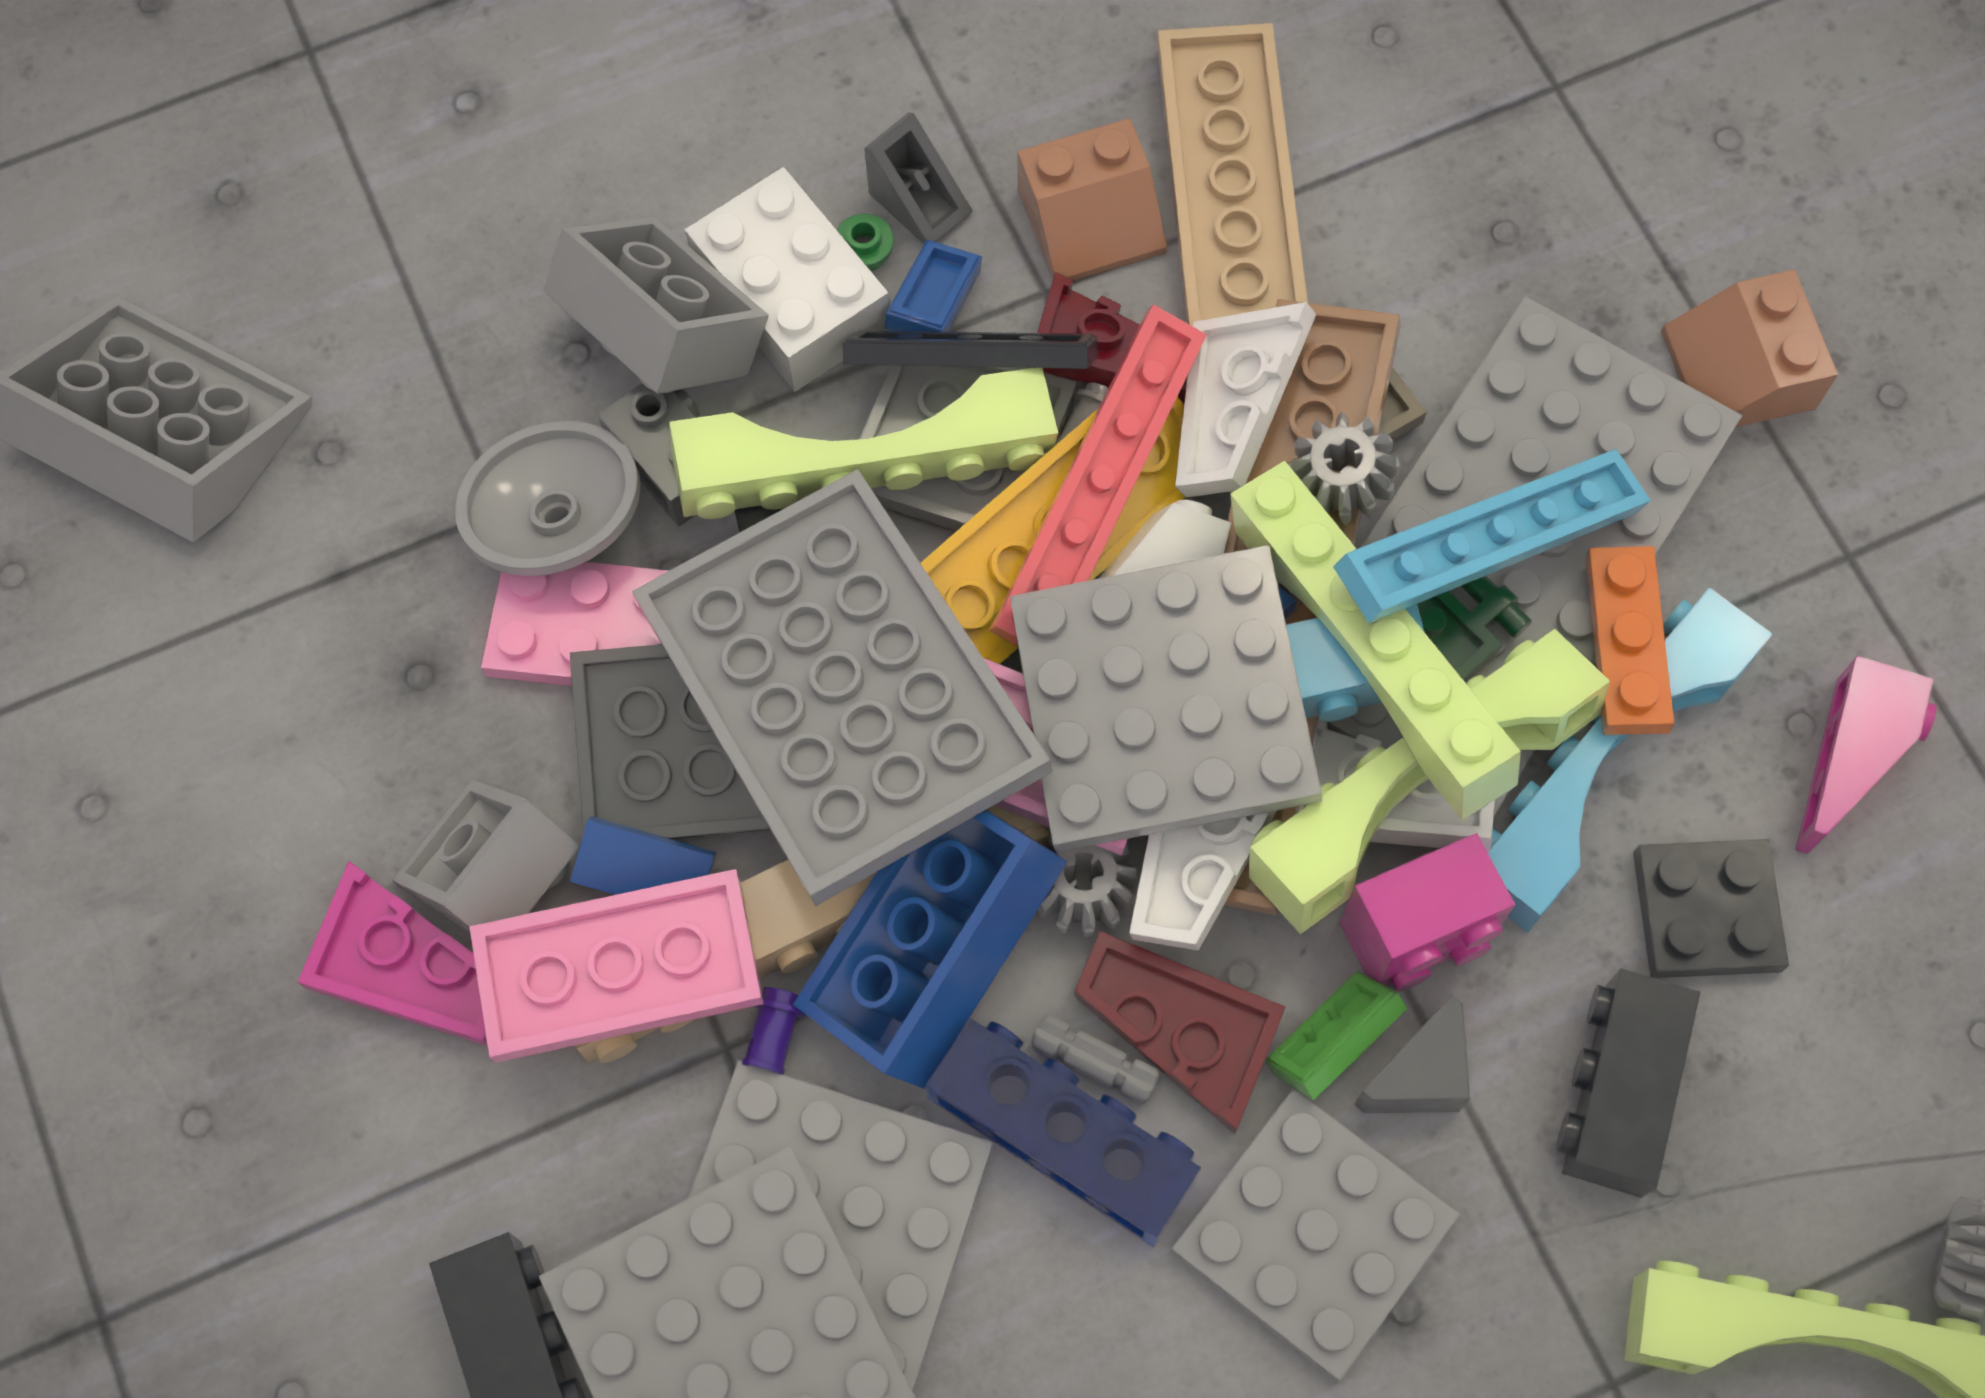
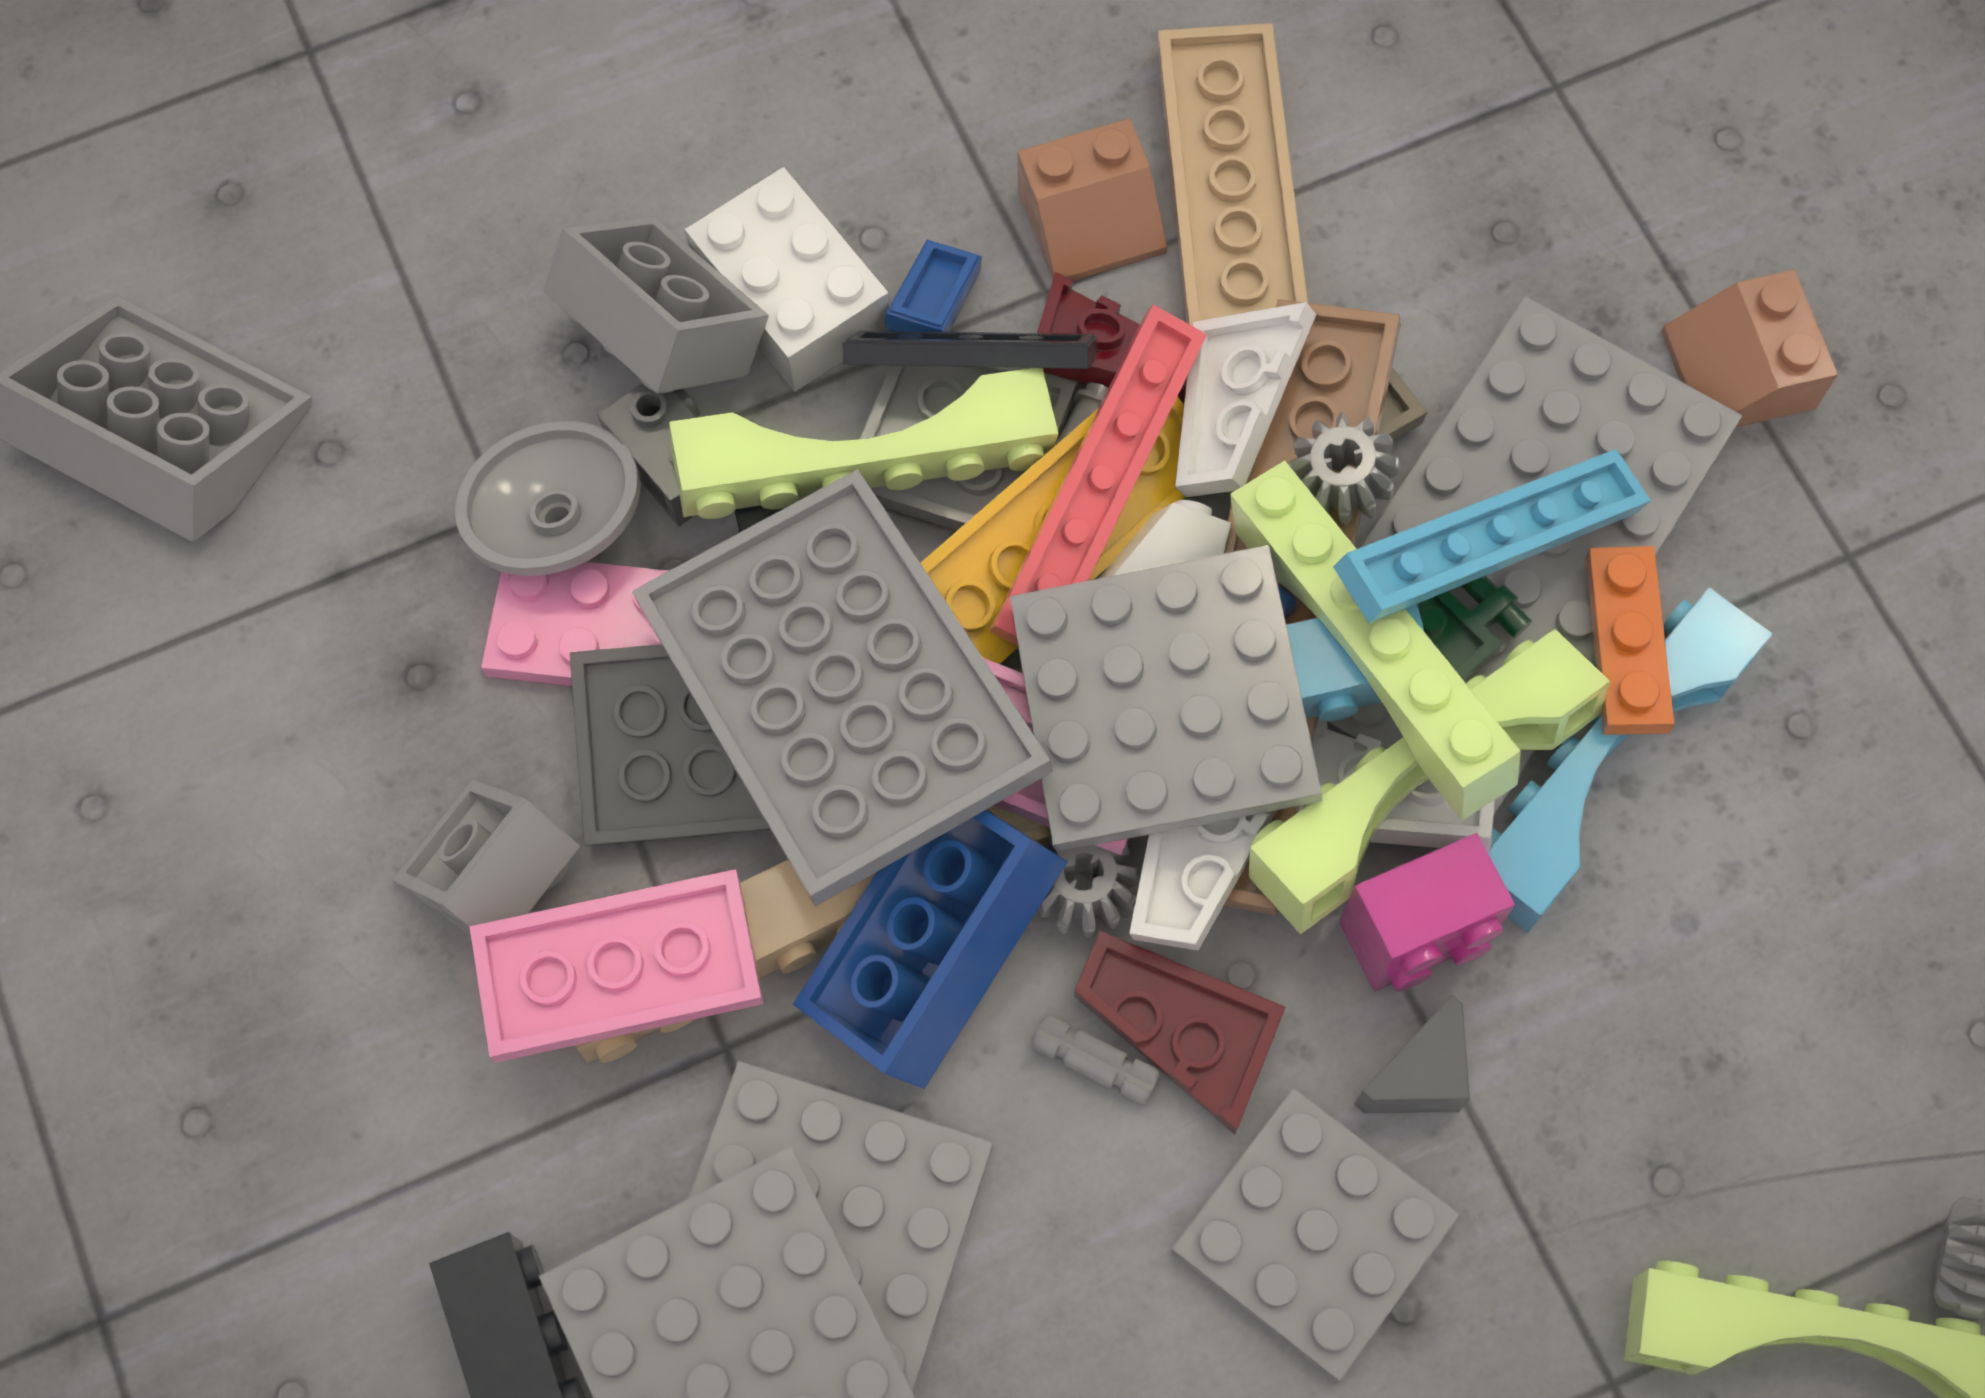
dark pink wing [298,861,488,1046] -> none
blue tile [570,816,716,895] -> none
dark purple pin [742,987,805,1075] -> none
green plate [837,214,894,271] -> none
dark grey slope [864,113,973,244] -> none
clear blue brick [925,1018,1201,1248] -> none
bright green plate [1265,971,1408,1100] -> none
black brick [1557,968,1701,1198] -> none
black plate [1633,839,1789,978] -> none
slope [1795,656,1936,854] -> none

